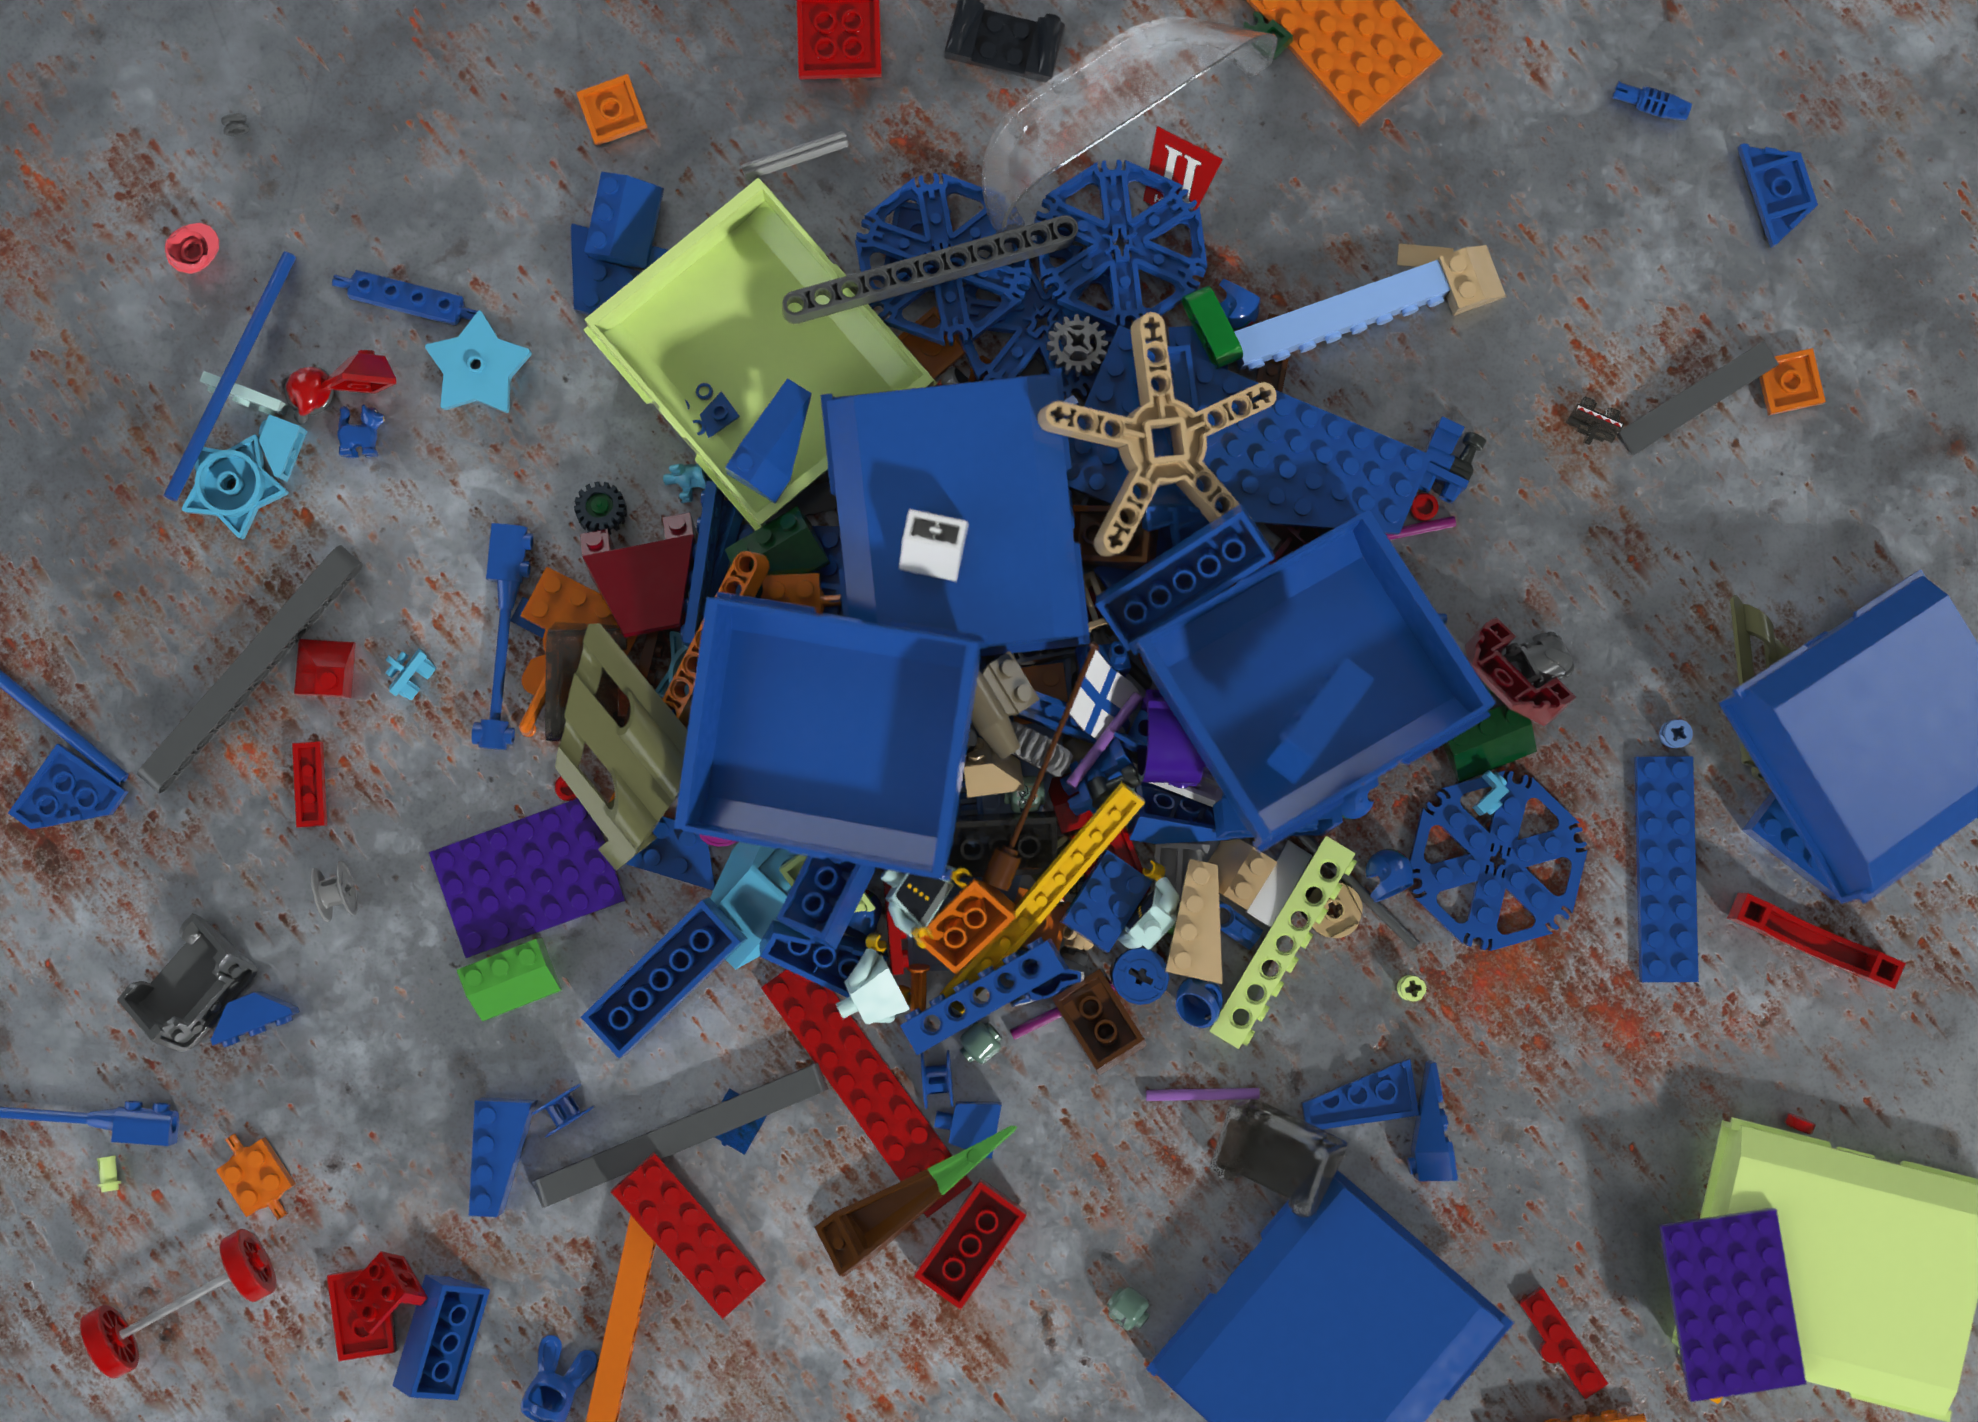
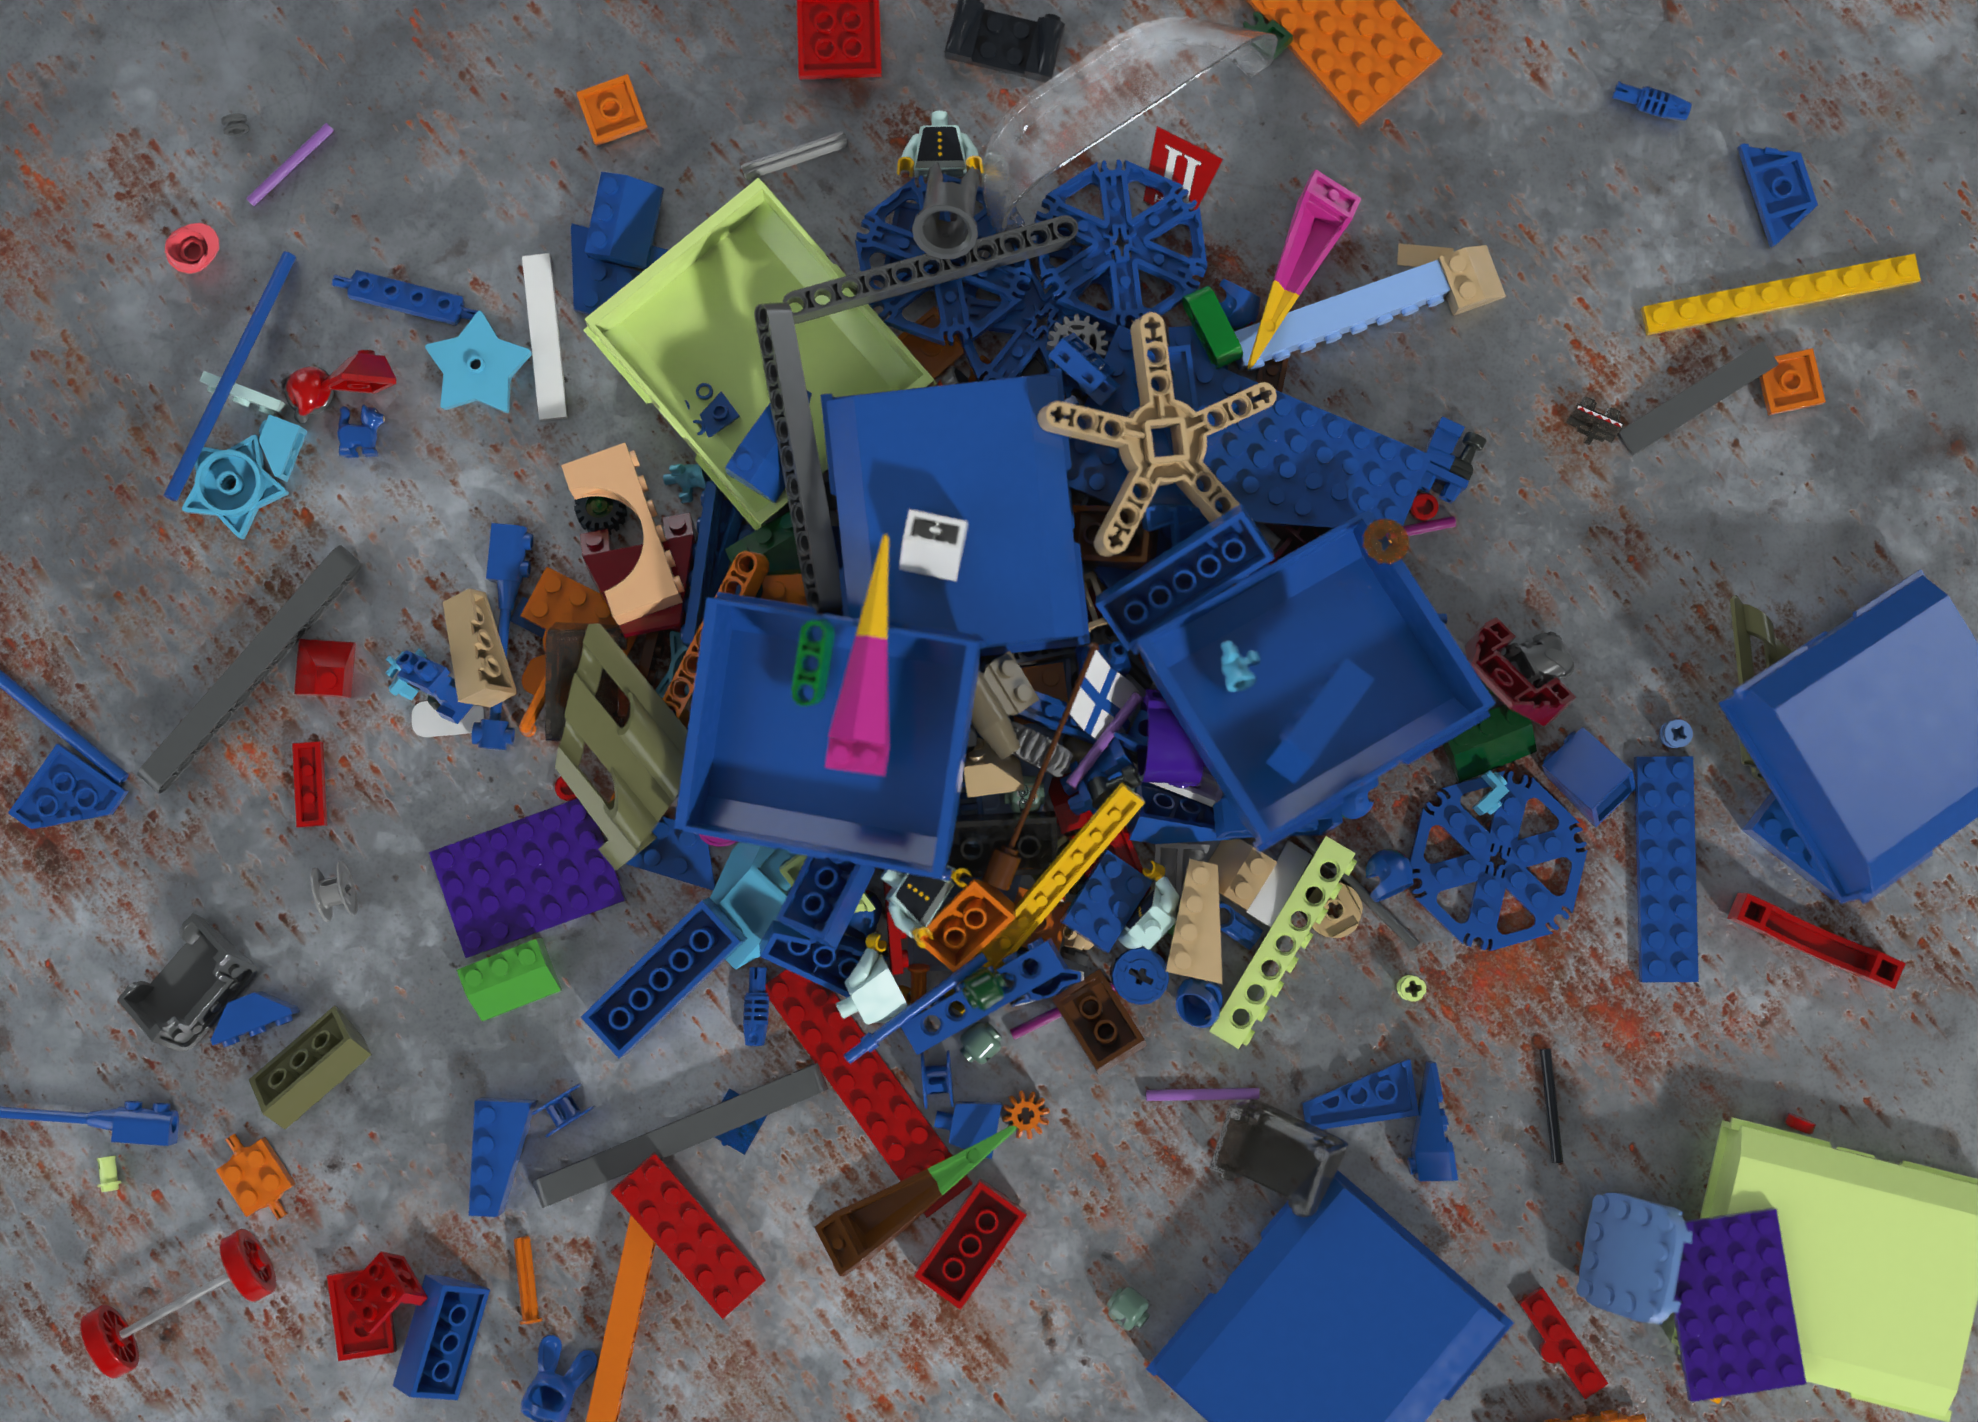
none -> medium lavender bar [246,123,334,206]
none -> olive slope [249,1005,372,1129]
none -> blue hips [396,650,473,724]
none -> white sticker [411,701,484,737]
none -> tan wedge [443,588,517,708]
none -> orange axle [514,1236,543,1324]
none -> white tile [522,253,568,421]
none -> light nougat arch [561,443,684,625]
none -> blue hinge [743,967,769,1046]
none -> dark grey beam [755,302,843,613]
none -> green beam [792,620,835,706]
none -> dark pink plate [825,534,890,776]
none -> blue bar [844,952,988,1064]
none -> torso [897,111,984,177]
none -> dark grey piece [912,162,980,259]
none -> dark green head [961,967,1006,1011]
none -> orange gear [1002,1090,1050,1139]
none -> blue piece [1048,332,1120,406]
none -> medium azure piece [1221,641,1260,692]
none -> dark pink plate [1247,169,1361,369]
none -> clear orange gear [1363,519,1409,565]
none -> black bar [1540,1048,1563,1163]
none -> blue slope [1542,727,1636,828]
none -> medium blue plate [1577,1193,1692,1324]
none -> yellow plate [1641,254,1921,335]

